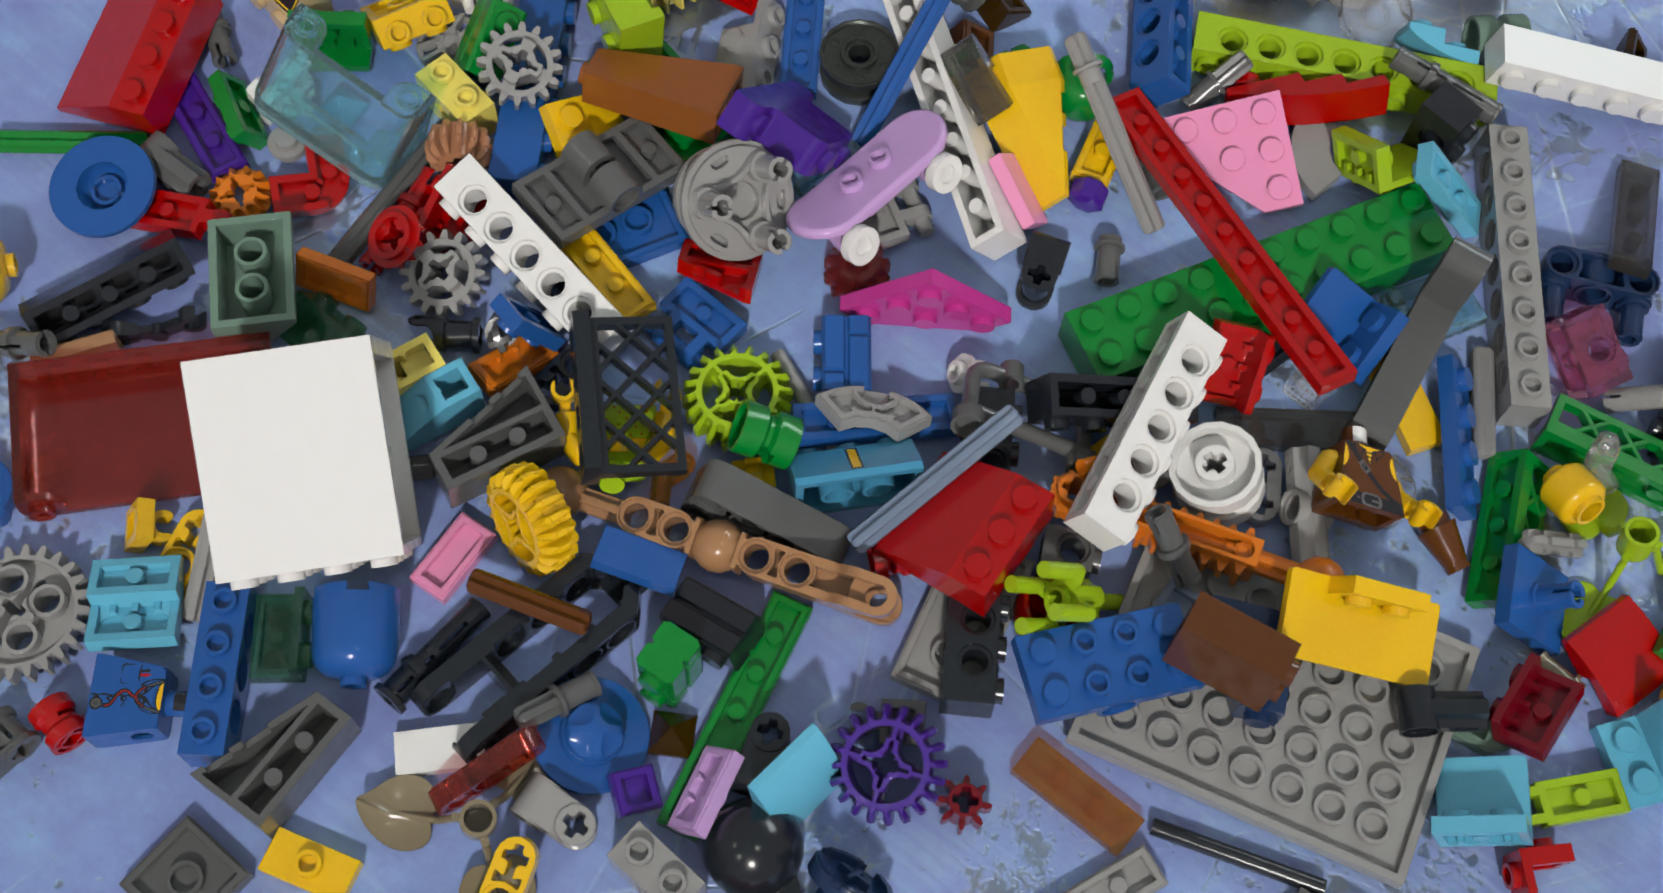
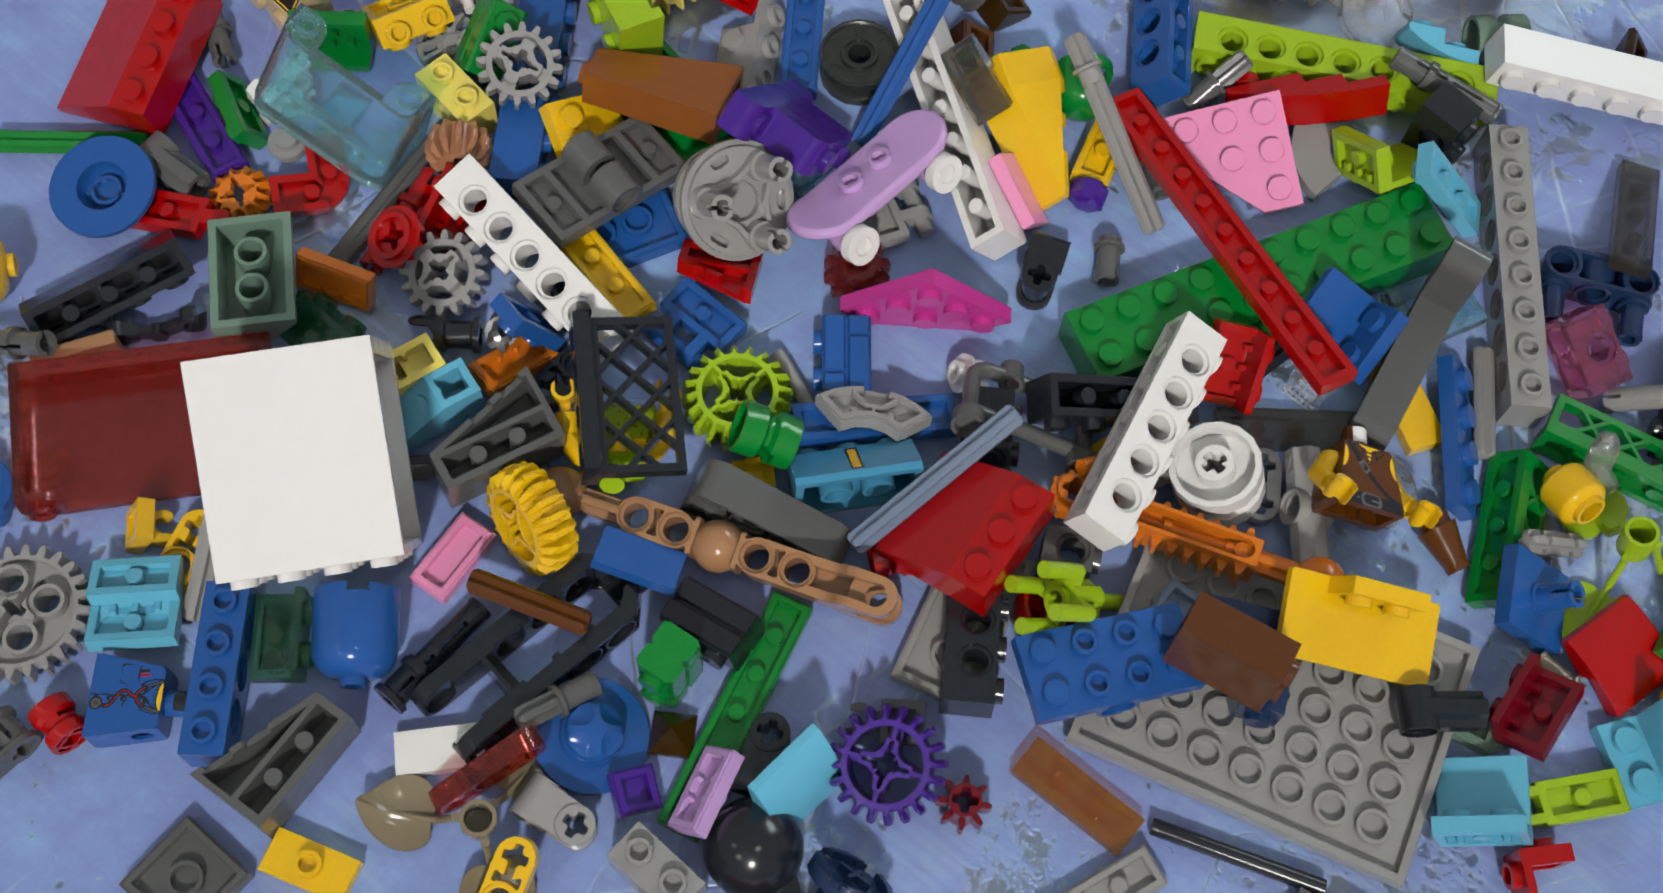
clear orange arm [649,452,696,506] -> none
dark grey pin [1144,504,1203,589] -> none

